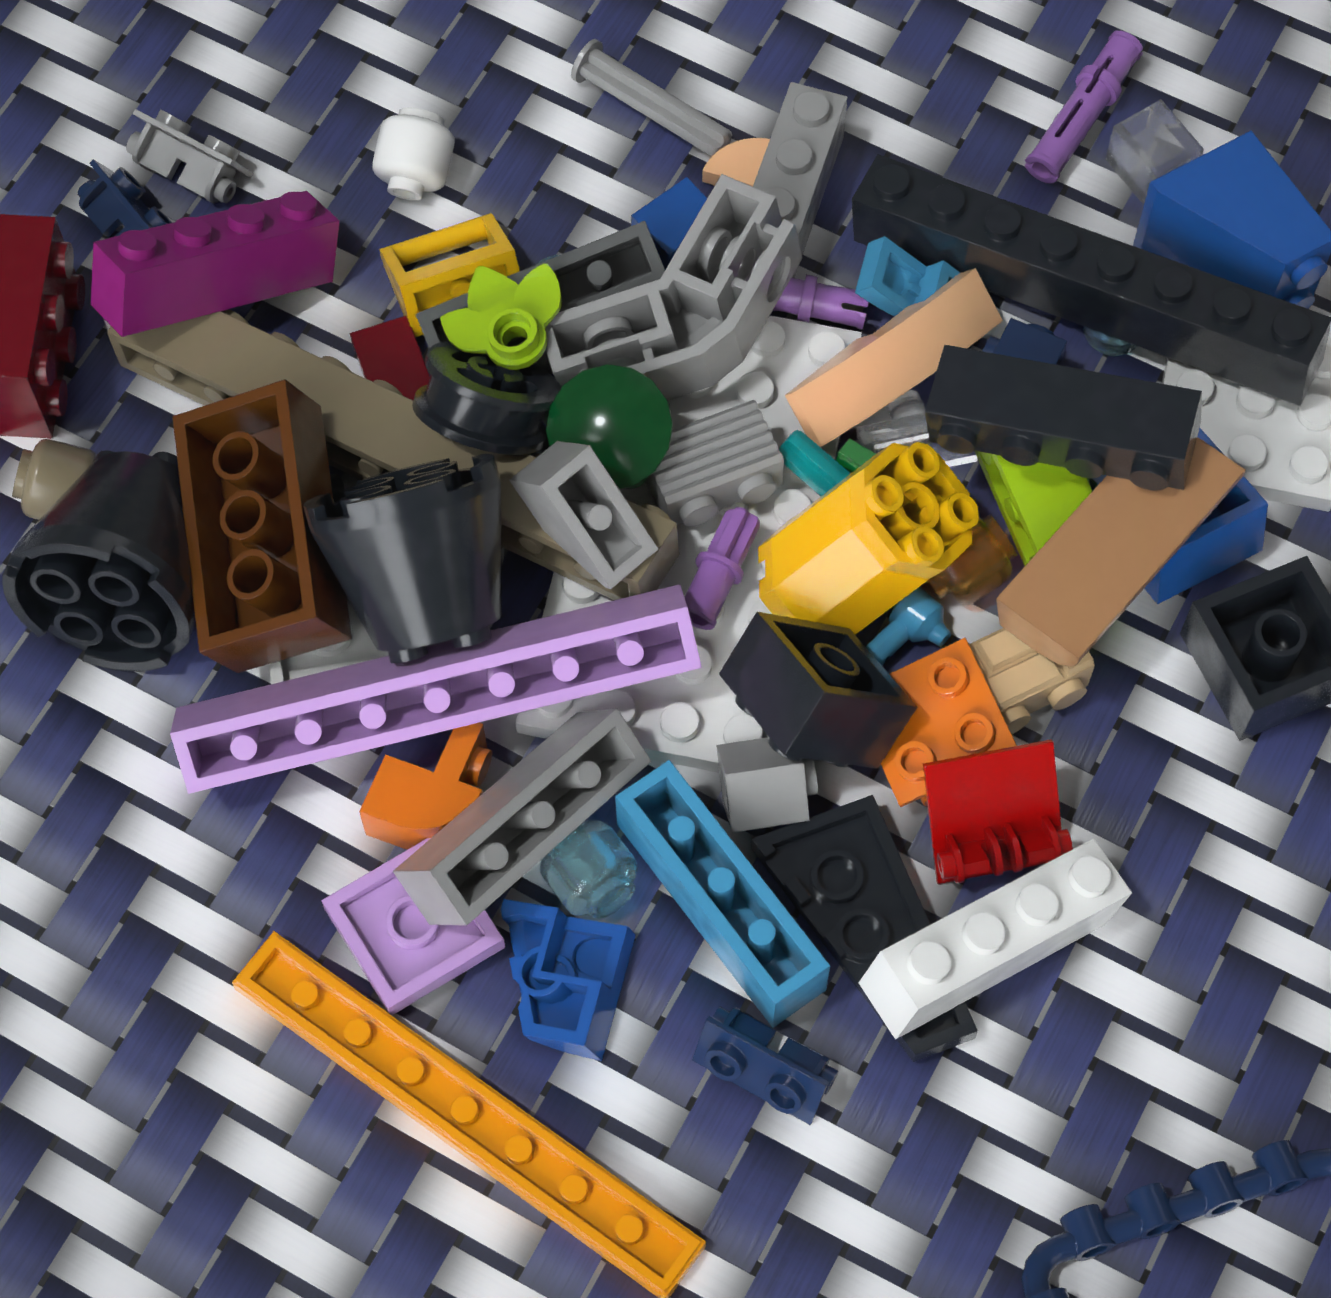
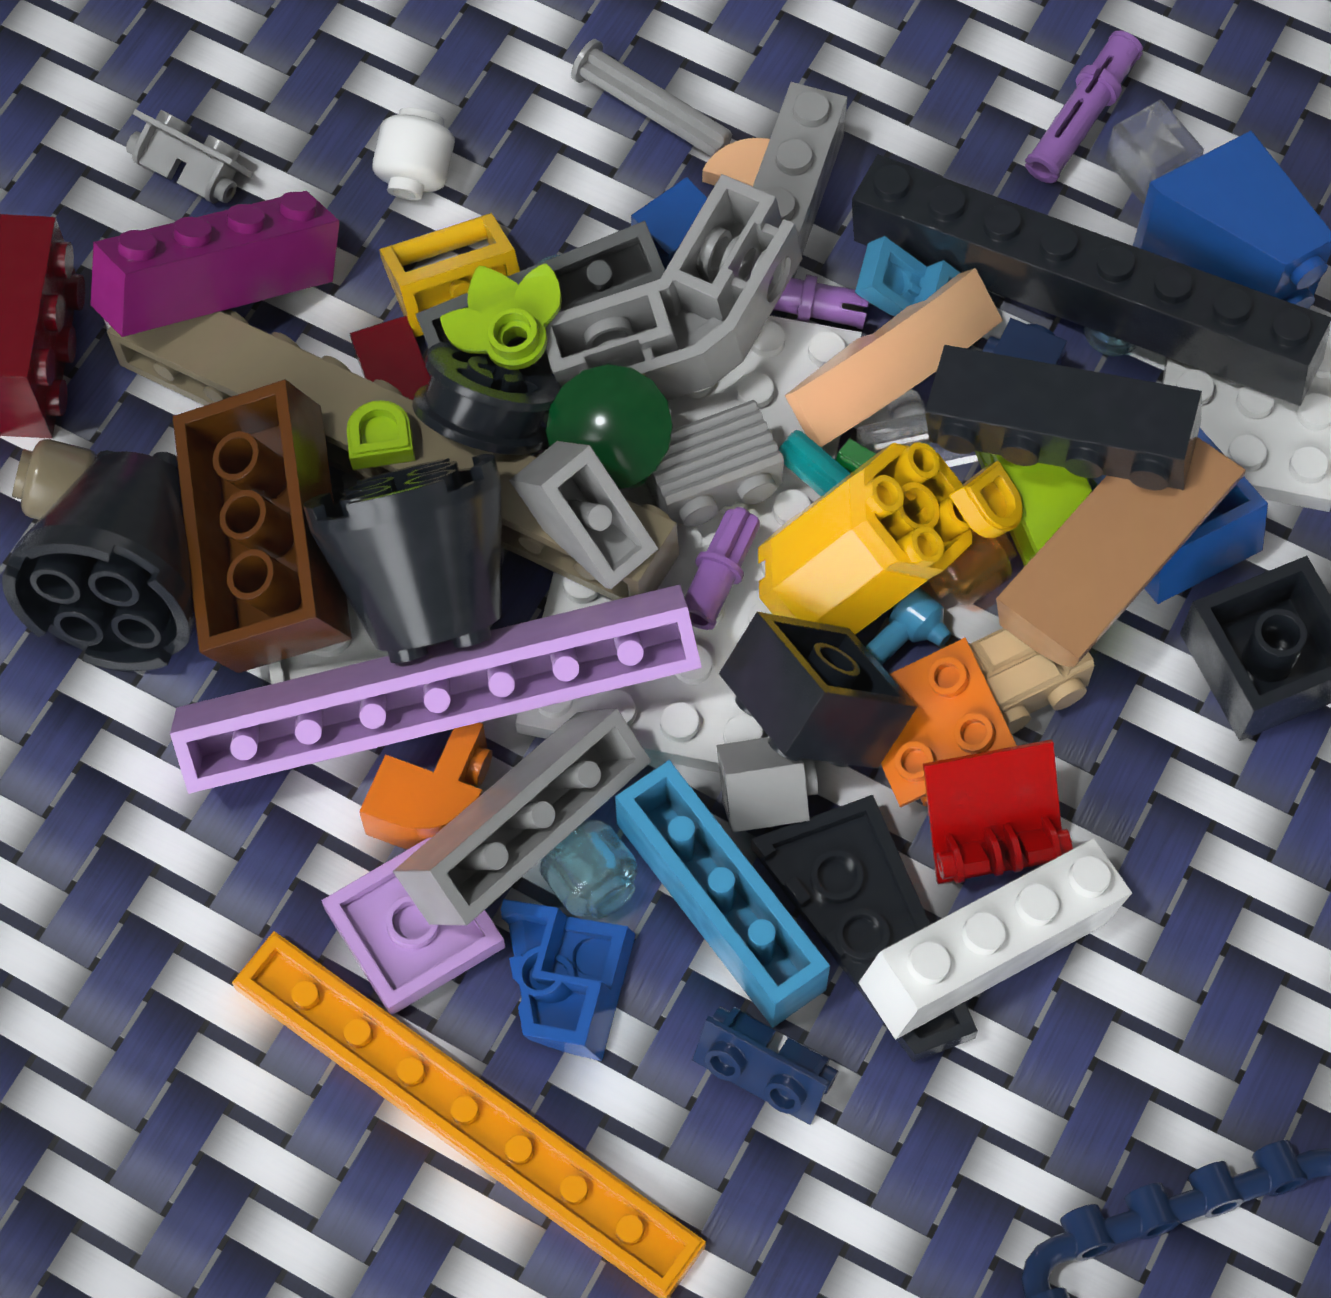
dark blue hinge [78,159,172,237] -> none
none -> lime tile [347,400,416,470]
none -> yellow tile [949,460,1023,539]

